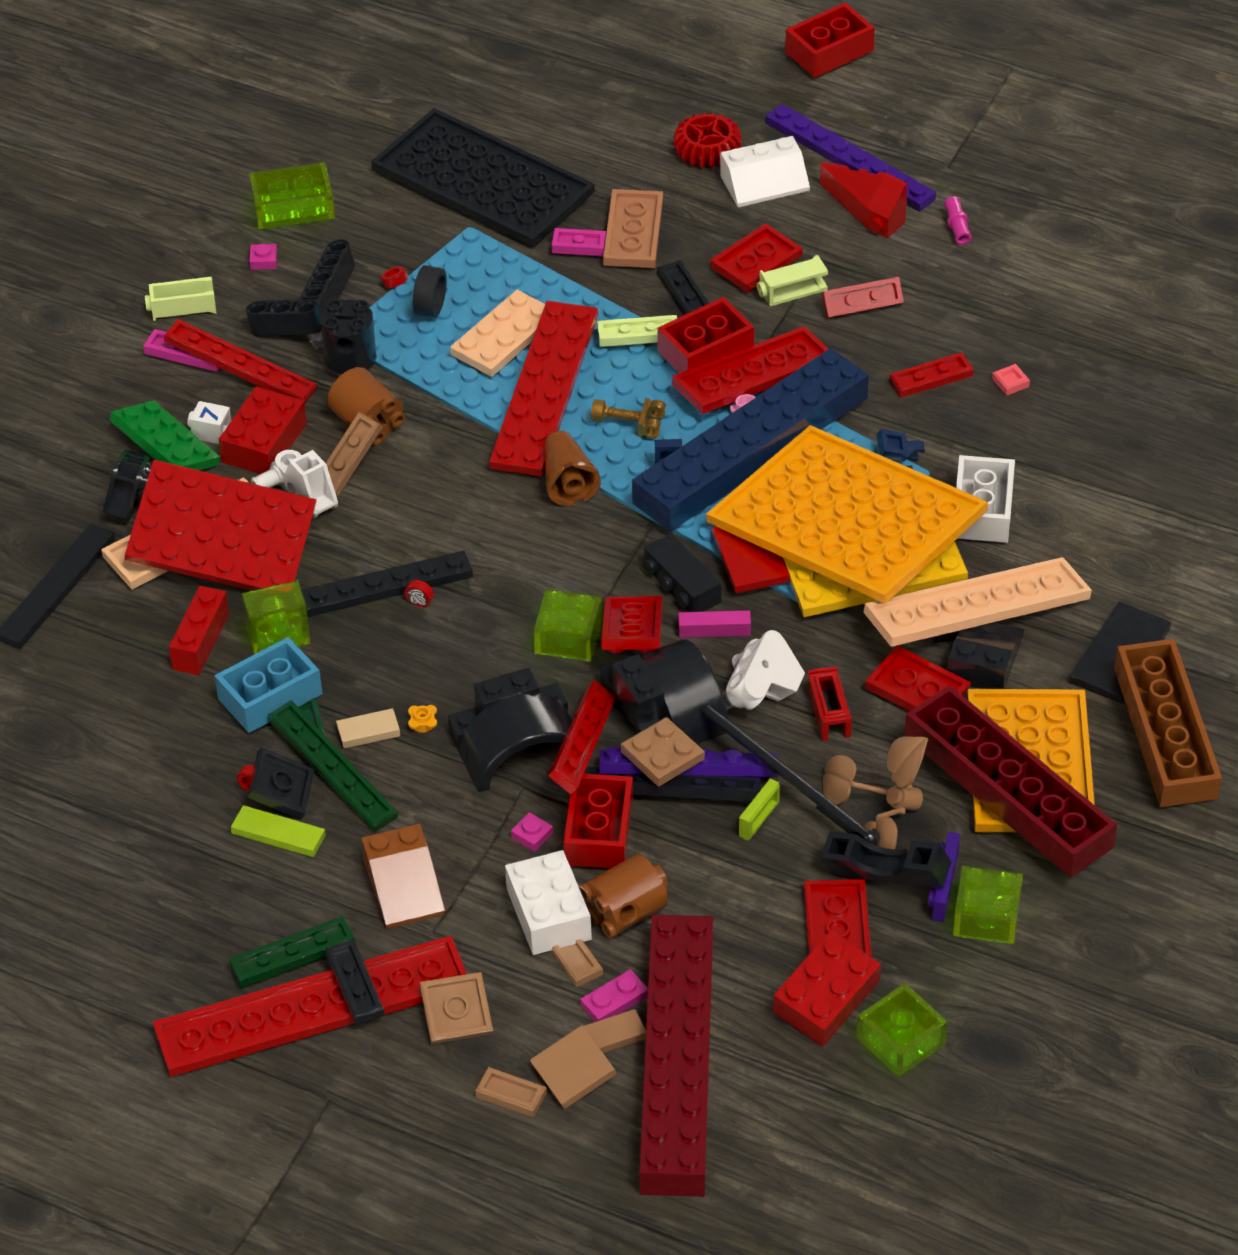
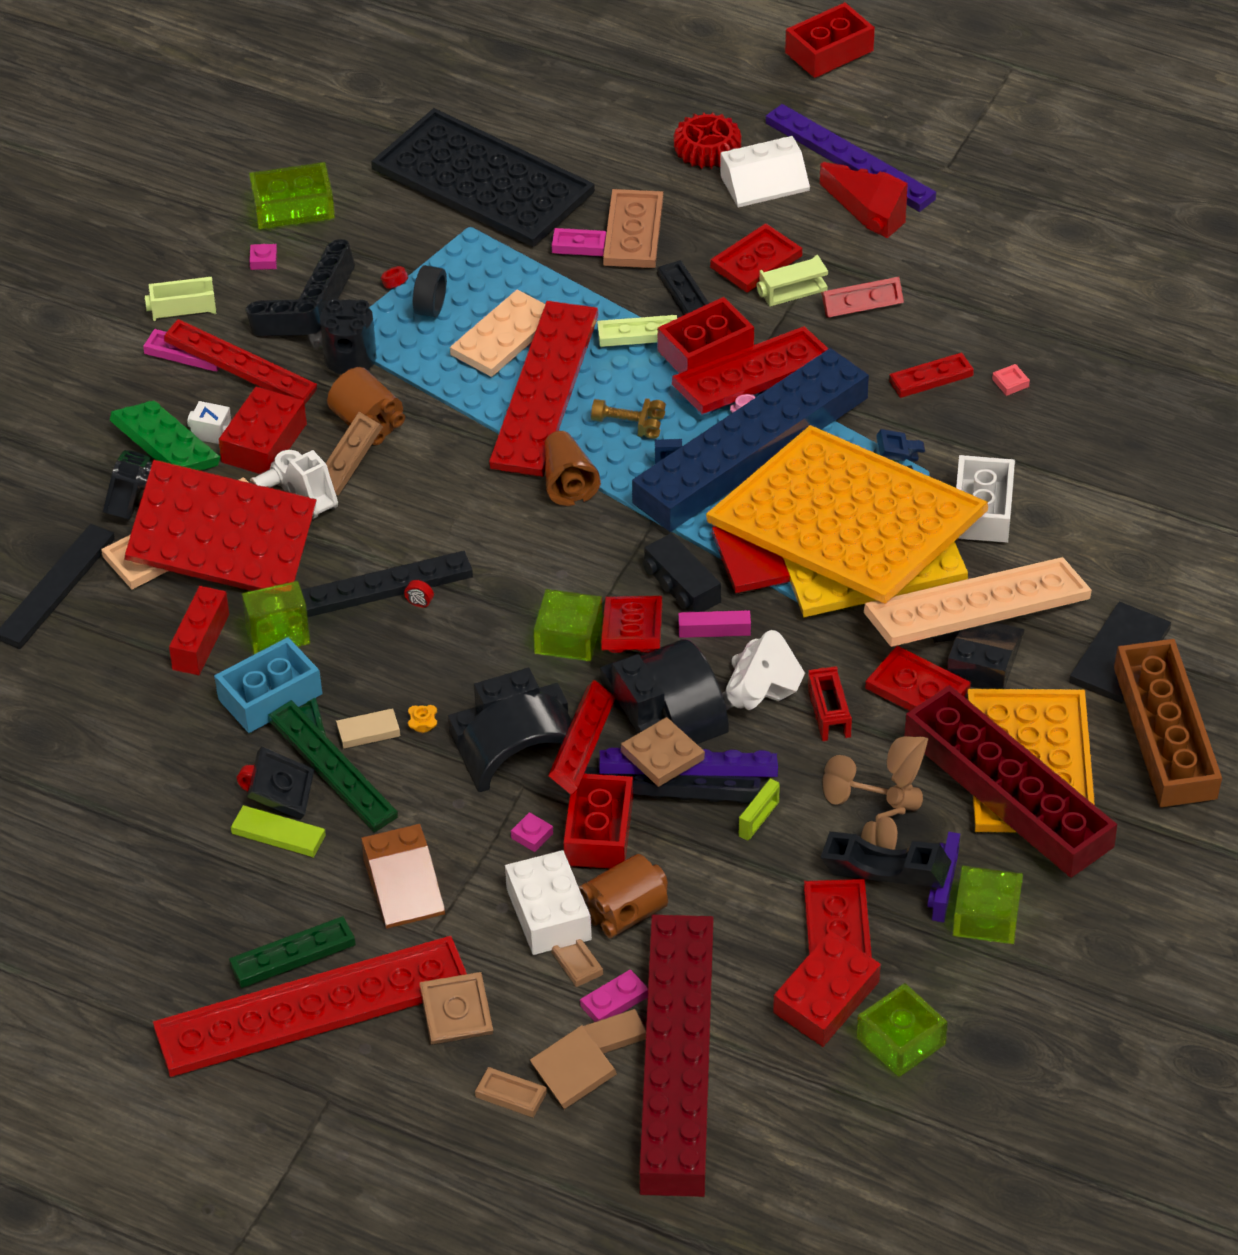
black tile [325,940,385,1025] -> none
black bar [702,705,880,846] -> none
dark pink pin [944,197,972,245] -> none

